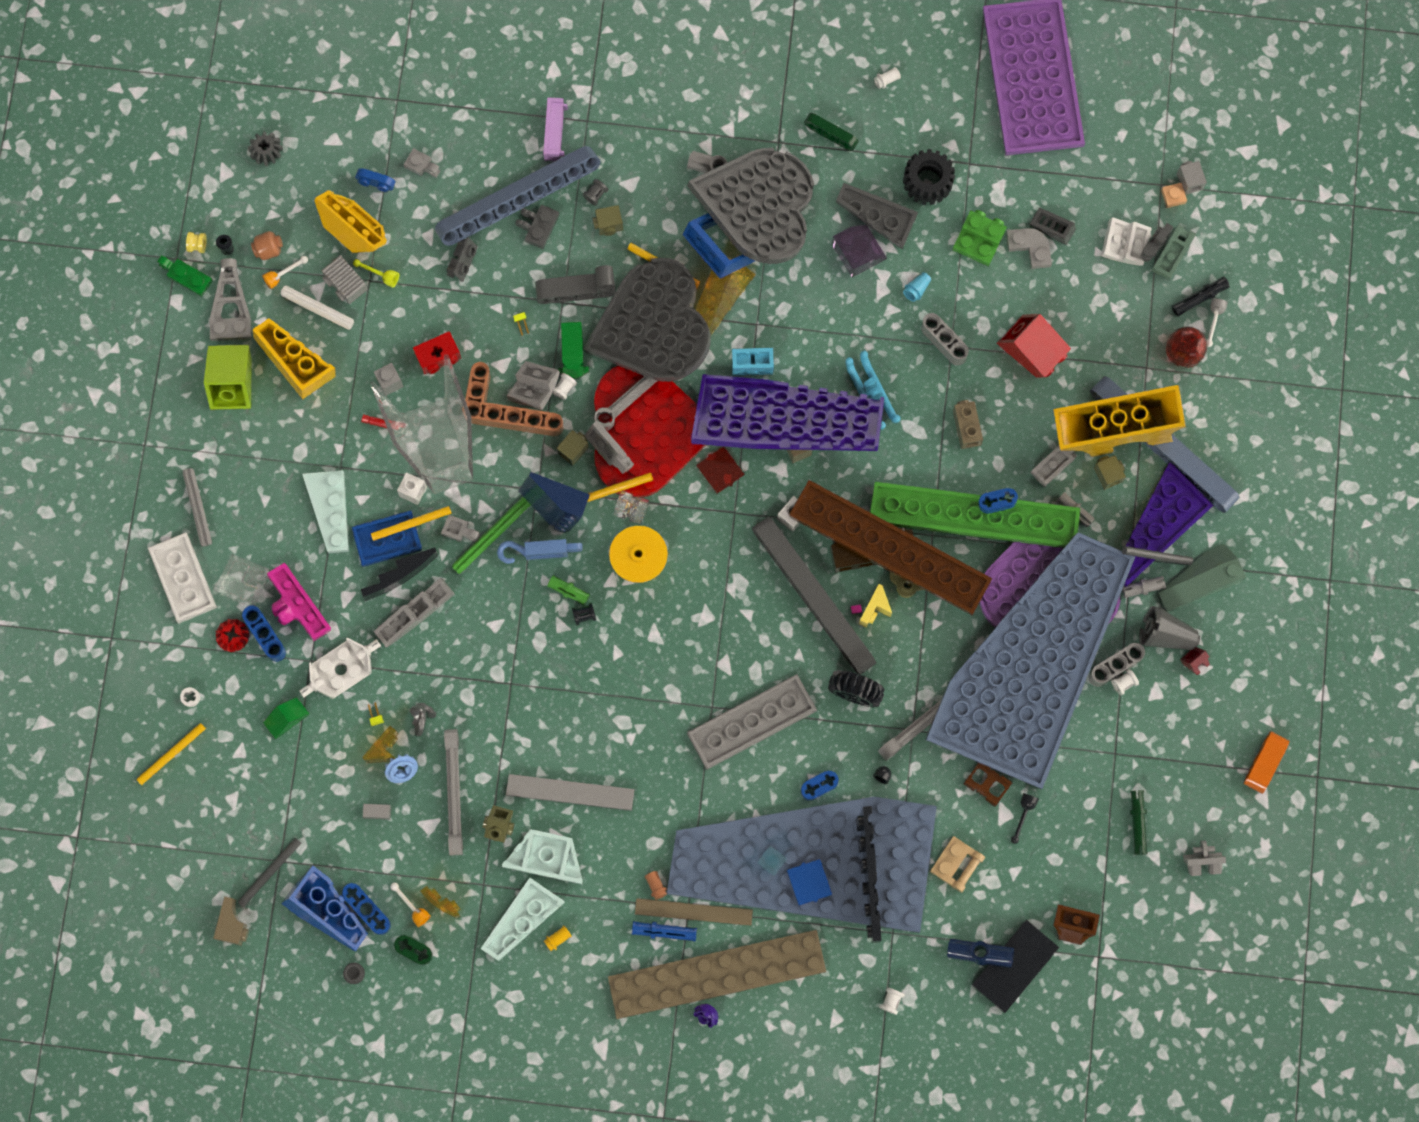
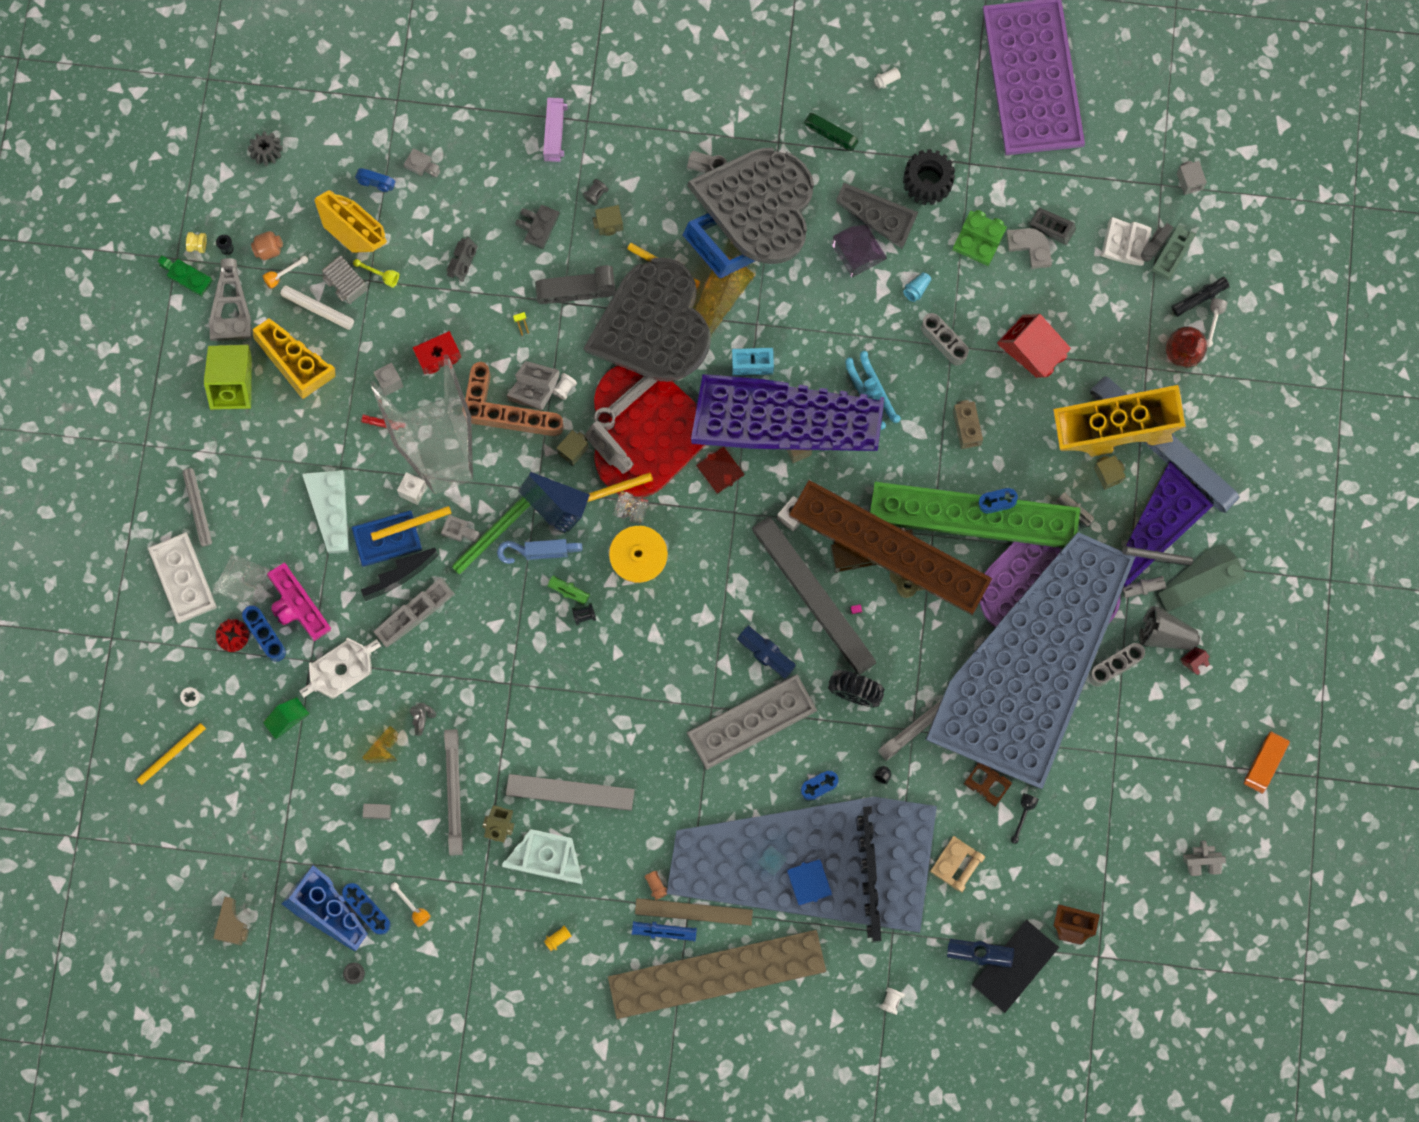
dark grey bar [238,838,302,908] -> none
neon yellow piece [368,702,384,726] -> none
light blue gear [384,754,418,783] -> none
dark green beam [394,935,433,965] -> none
clear yellow slope [420,886,461,919] -> none
sand blue beam [435,146,600,246] -> none
light aqua wing [481,878,565,961] -> none
green piece [558,322,589,379] -> none
dark purple plate [693,1003,719,1028] -> none
light yellow slope [859,584,892,628] -> none
light grey hinge [1030,446,1077,488] -> none
white bush [1111,669,1139,696] -> none
dark green pin [1130,790,1148,855] -> none
light nougat plate [1161,183,1187,208] -> none
none -> dark blue piece [737,625,796,680]

